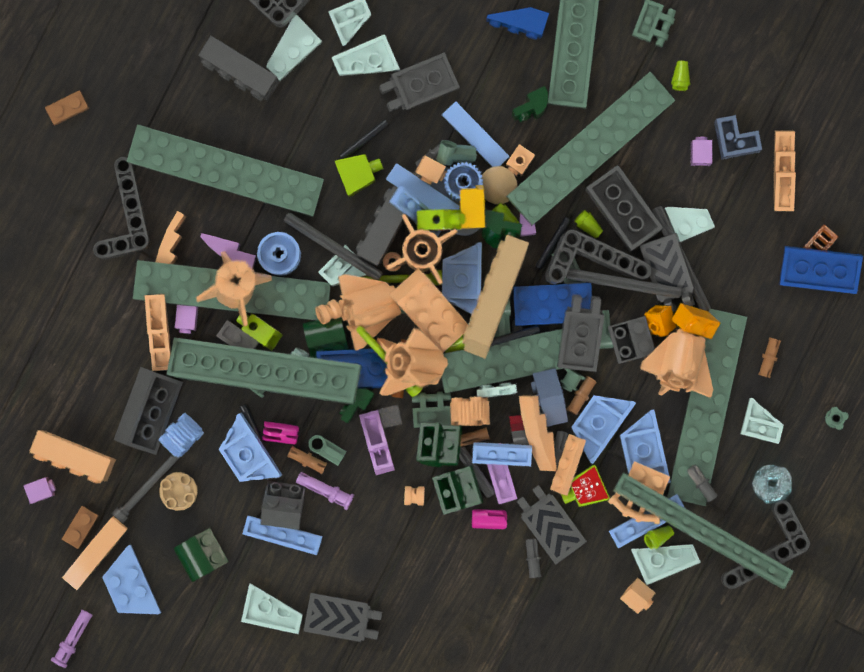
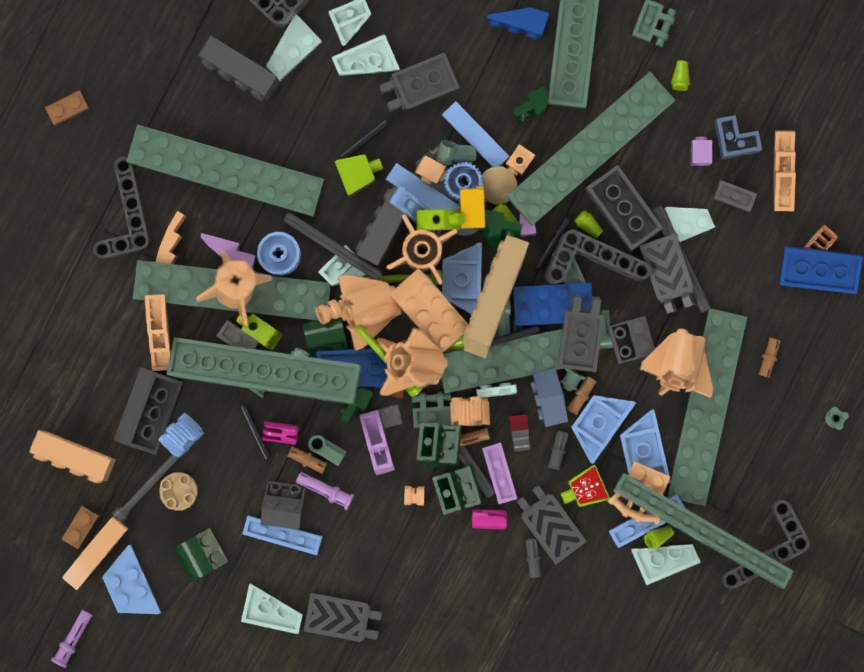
lavender brick [24,477,56,504] -> none
lavender brick [175,305,198,334] -> none
light blue wing [219,413,282,482] -> none
light nougat plate [383,252,401,271] -> none
light blue plate [472,442,532,466] -> none
light nougat slope [519,395,556,471] -> none
light nougat plate [550,434,586,496] -> none
dark grey axle [566,268,681,298] -> none
light nougat brick [620,578,655,614] -> none
light orange brick [645,305,676,337] -> none
light orange brick [672,303,720,339] -> none
dark grey axle [687,465,718,502] -> none
light aqua wing [740,398,784,444] -> none
clear light blue plate [752,464,792,504] -> none
none -> flat silver plate [713,180,757,213]

